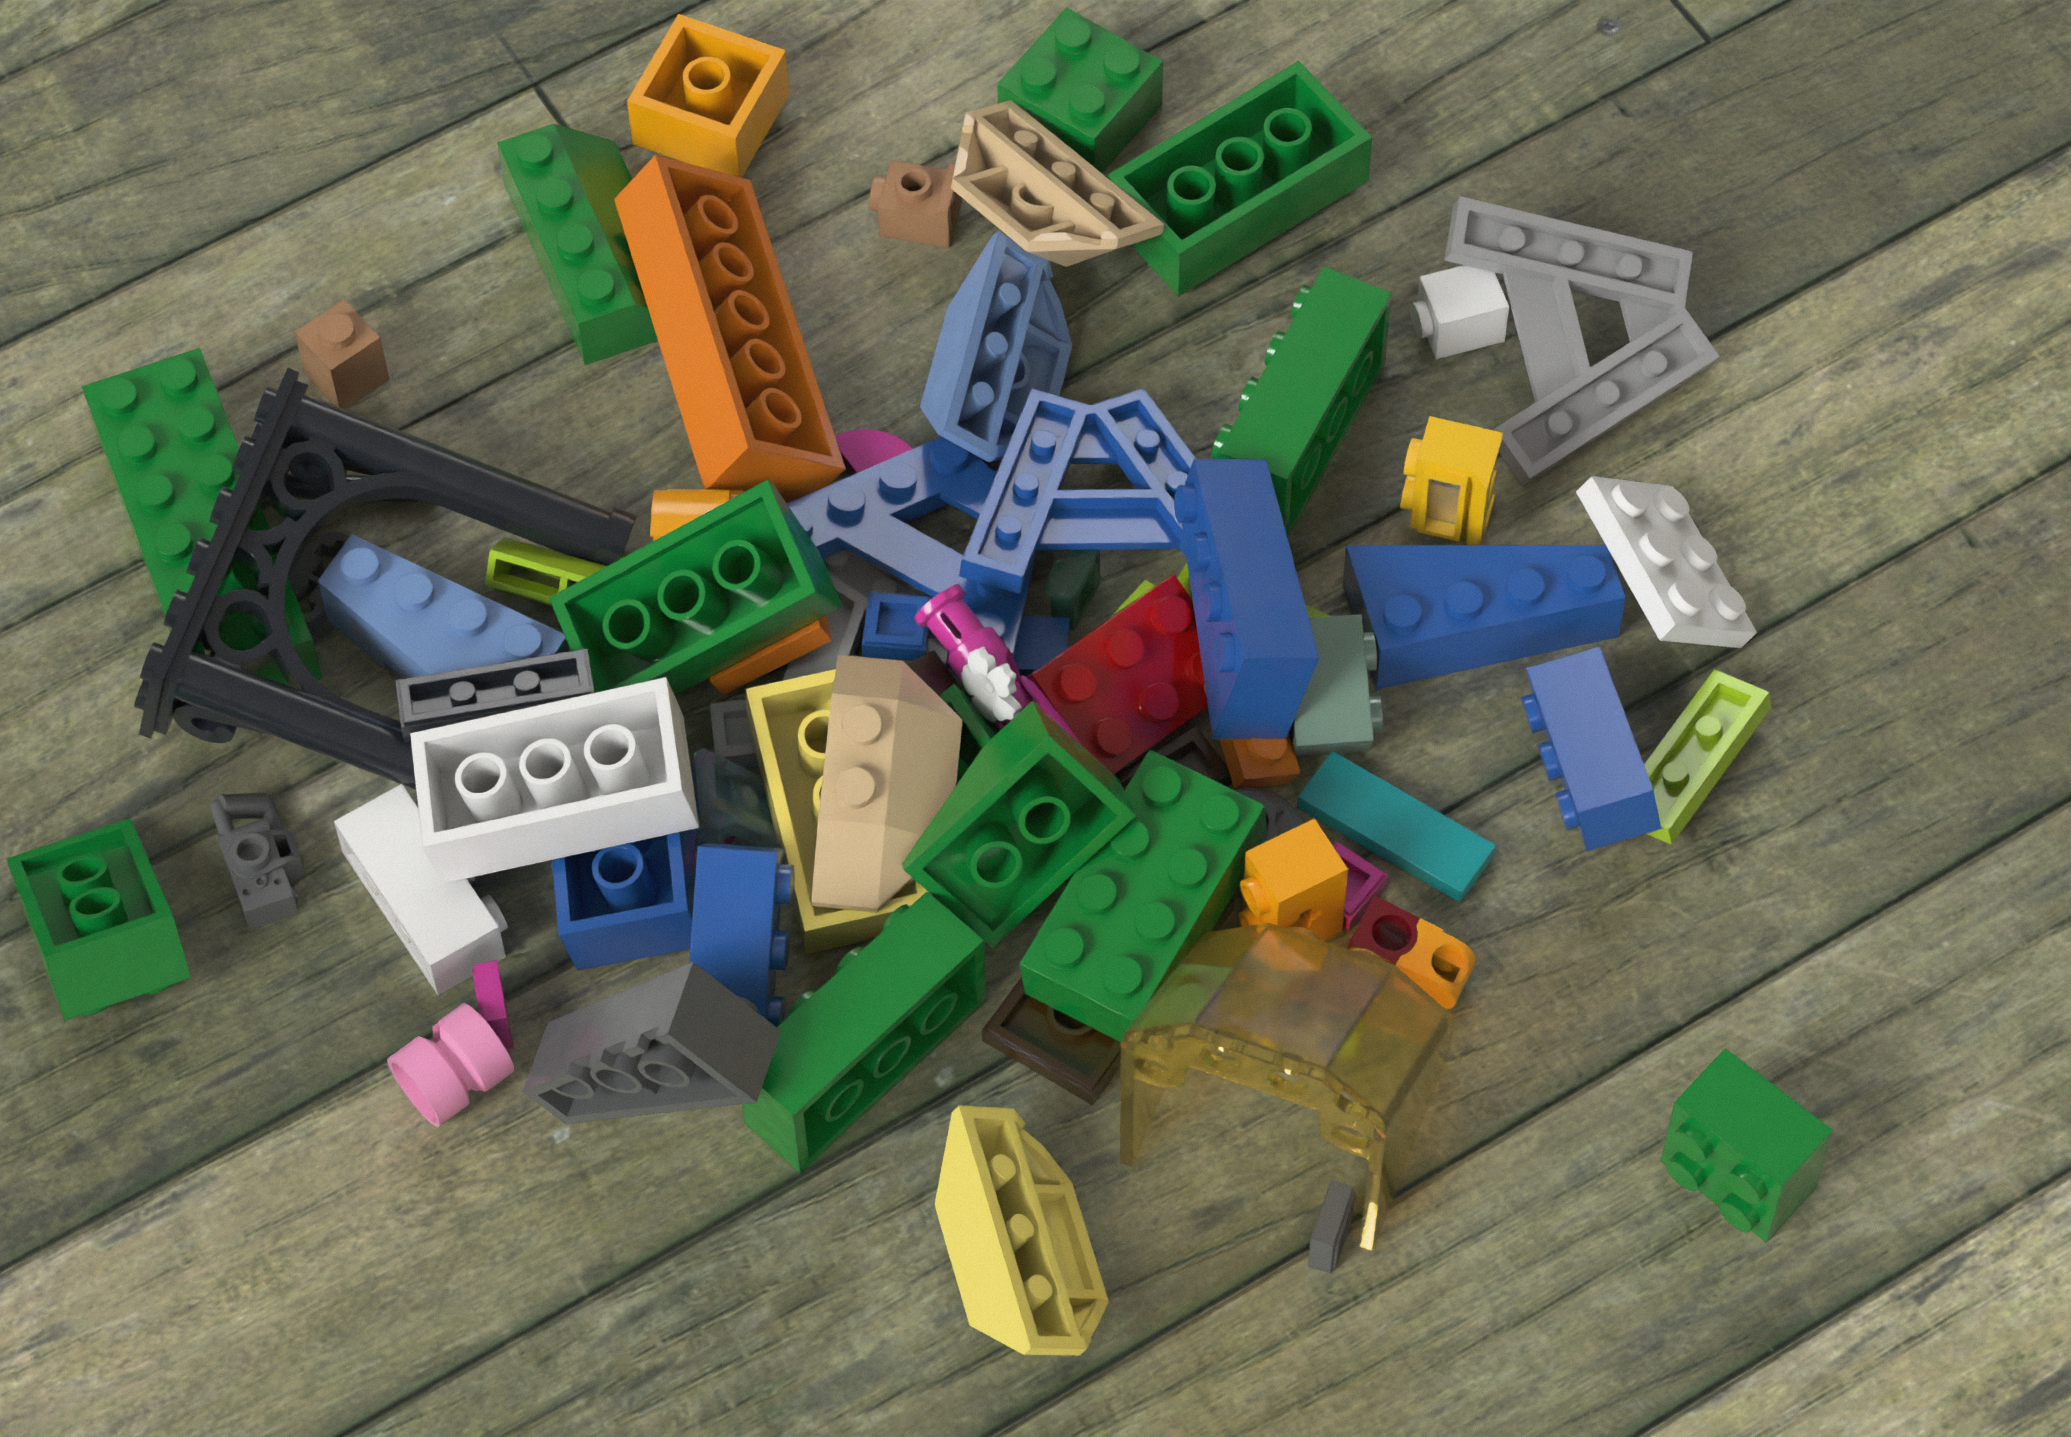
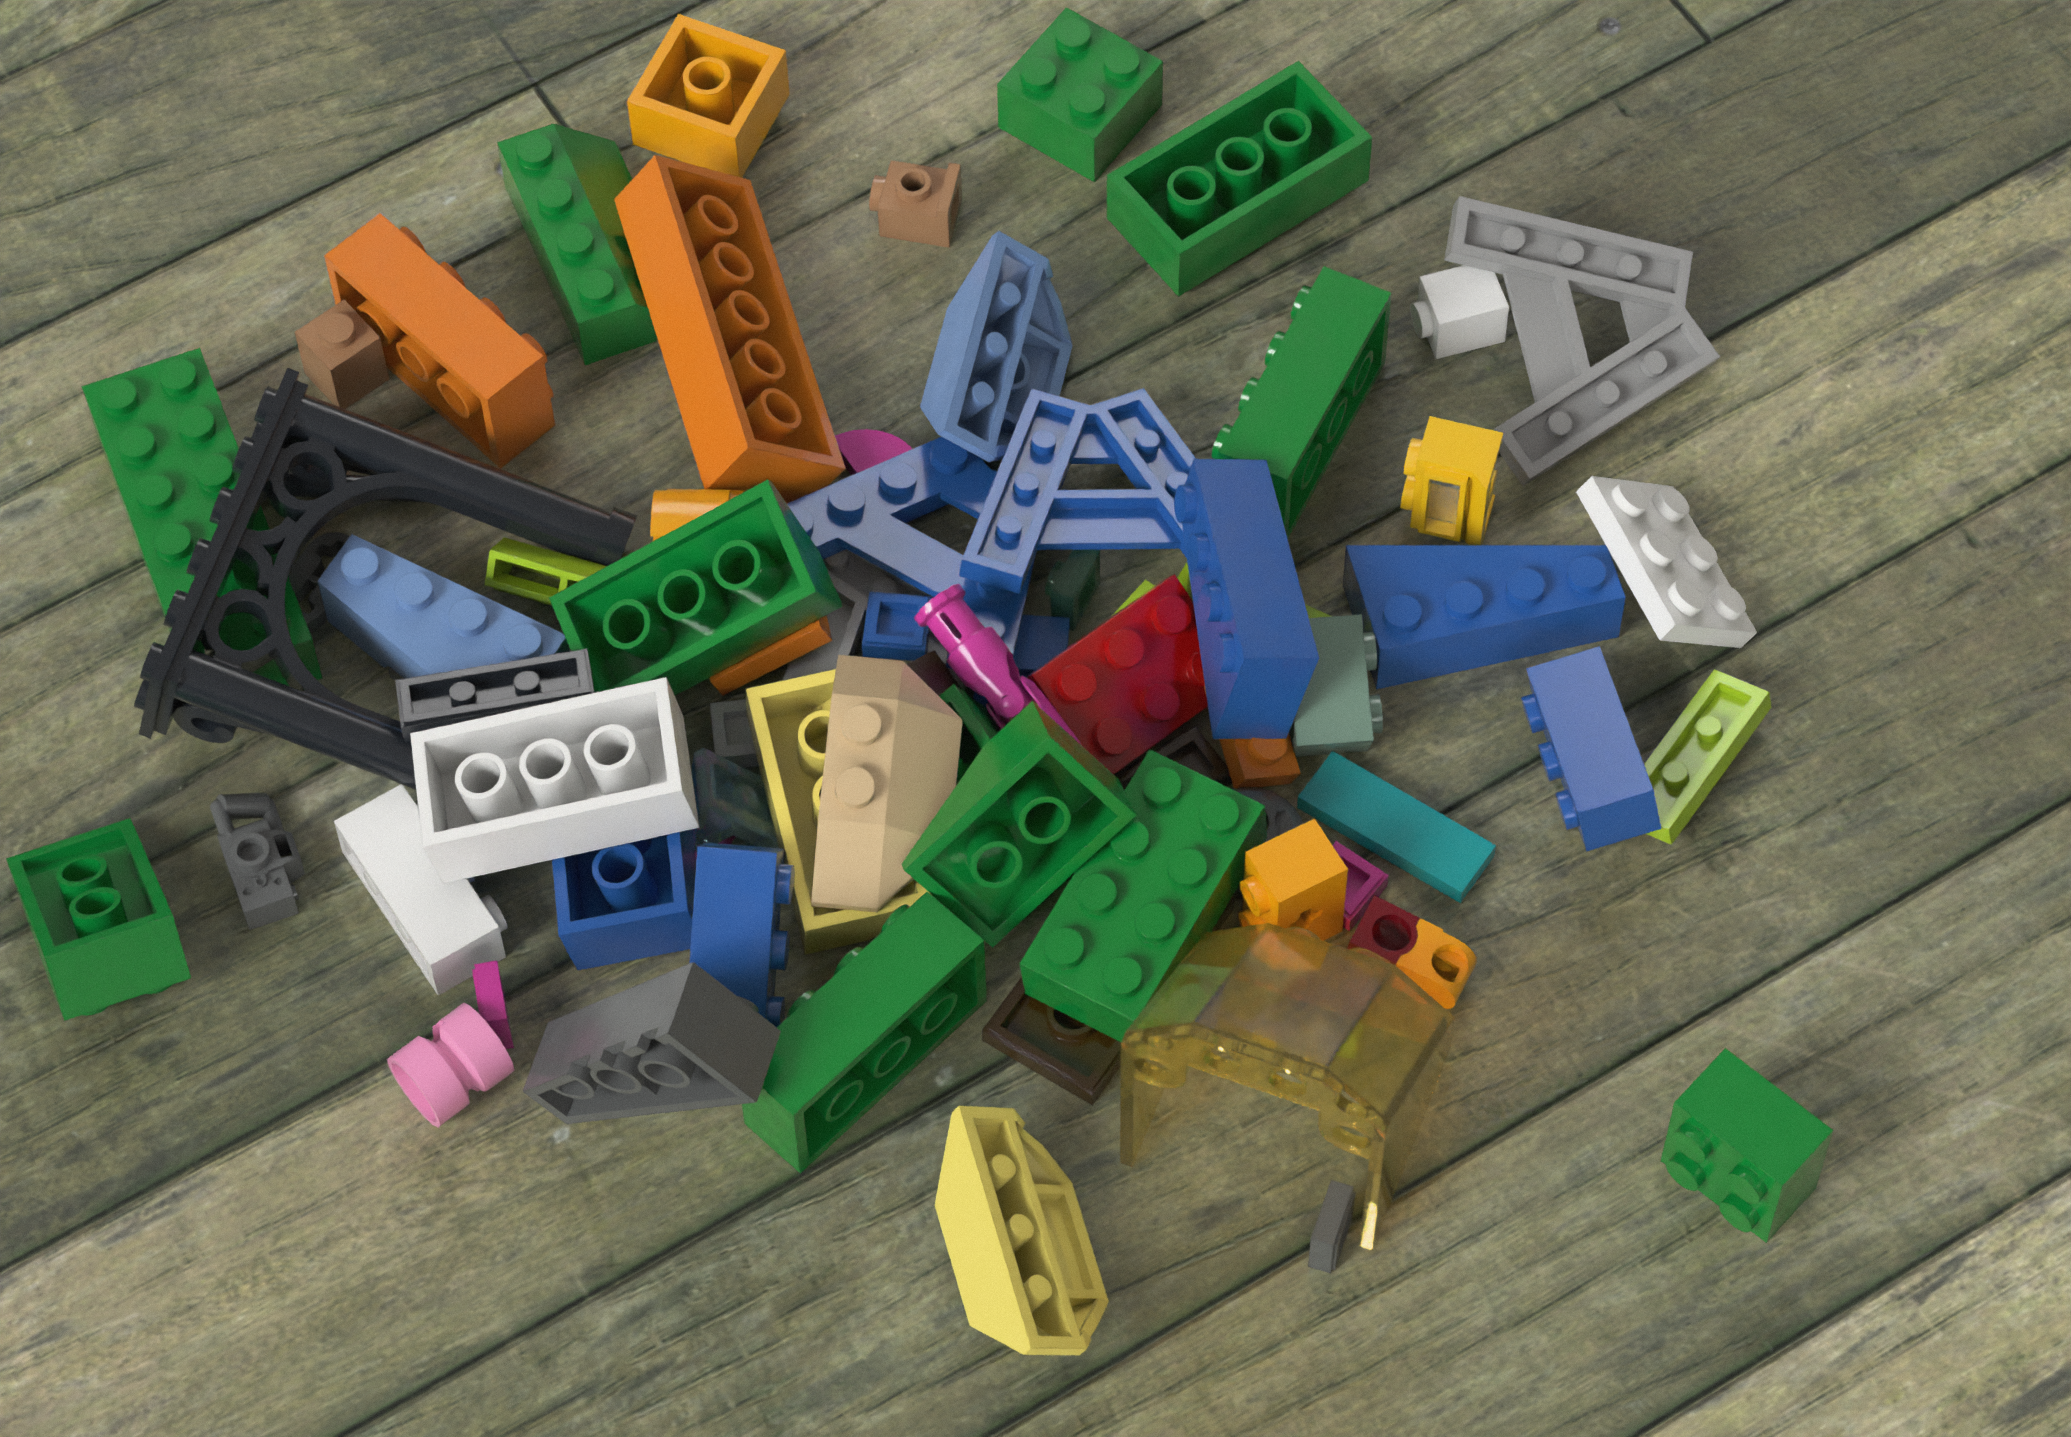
tan wedge [951,100,1164,267] -> none
white plant [961,646,1022,723] -> none
none -> orange brick [324,213,555,469]

